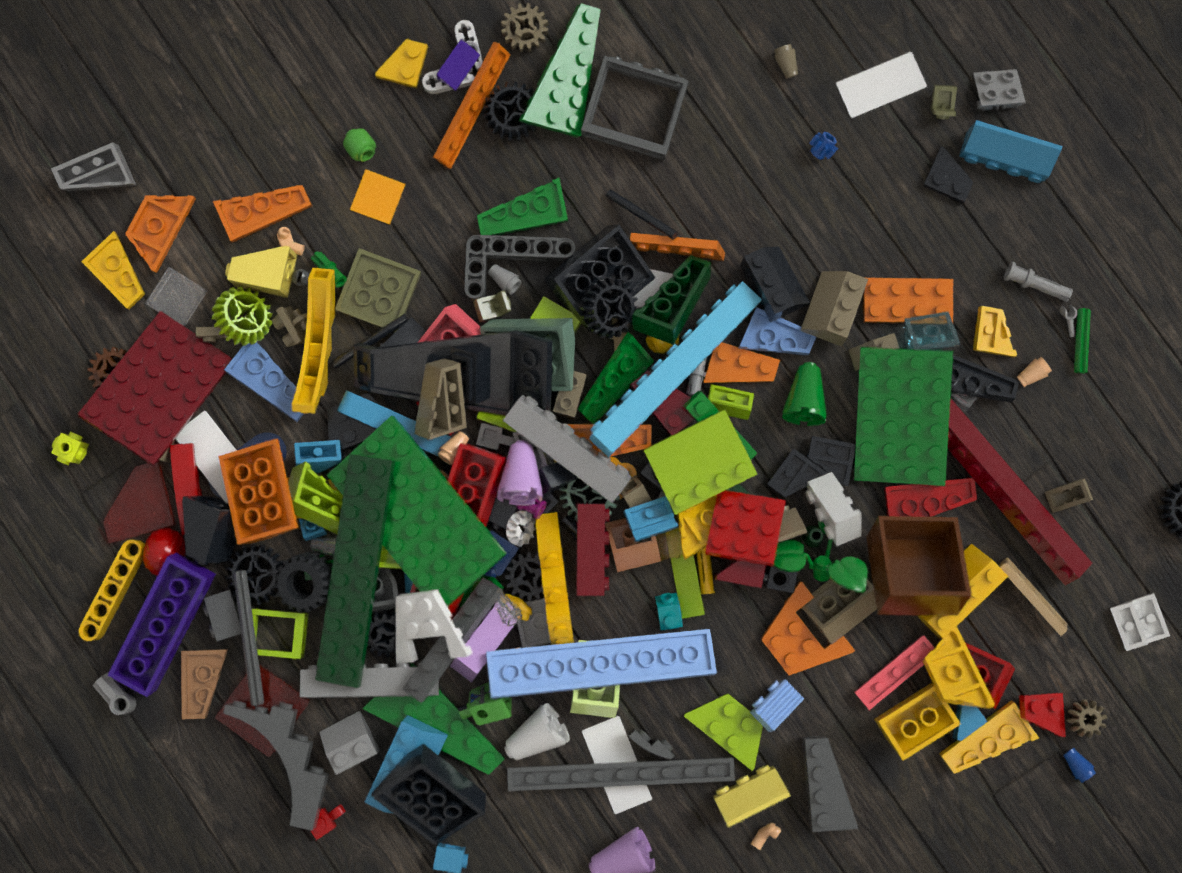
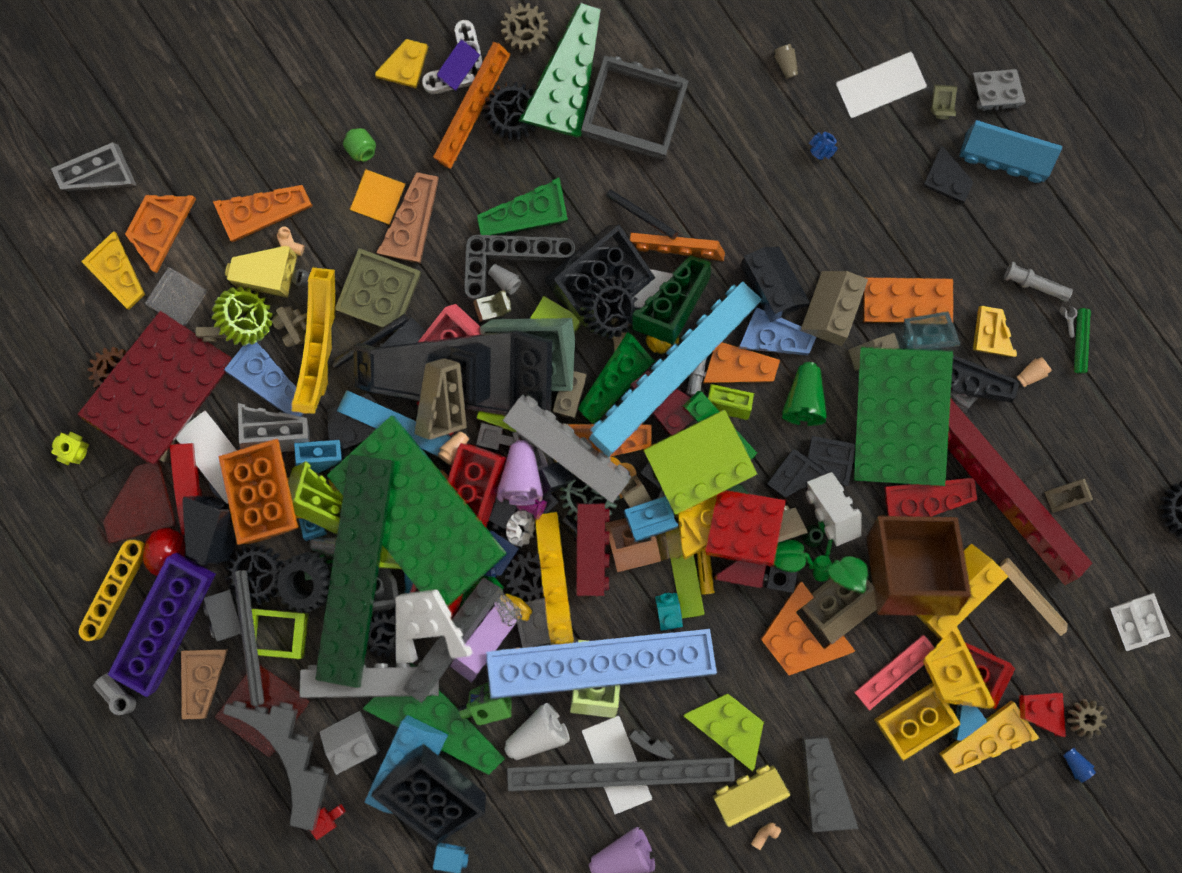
green axle [311,251,347,288] -> none
light blue brick [750,679,804,732] -> none
none -> light grey wedge [238,403,310,452]
none -> nougat wing [377,172,439,263]

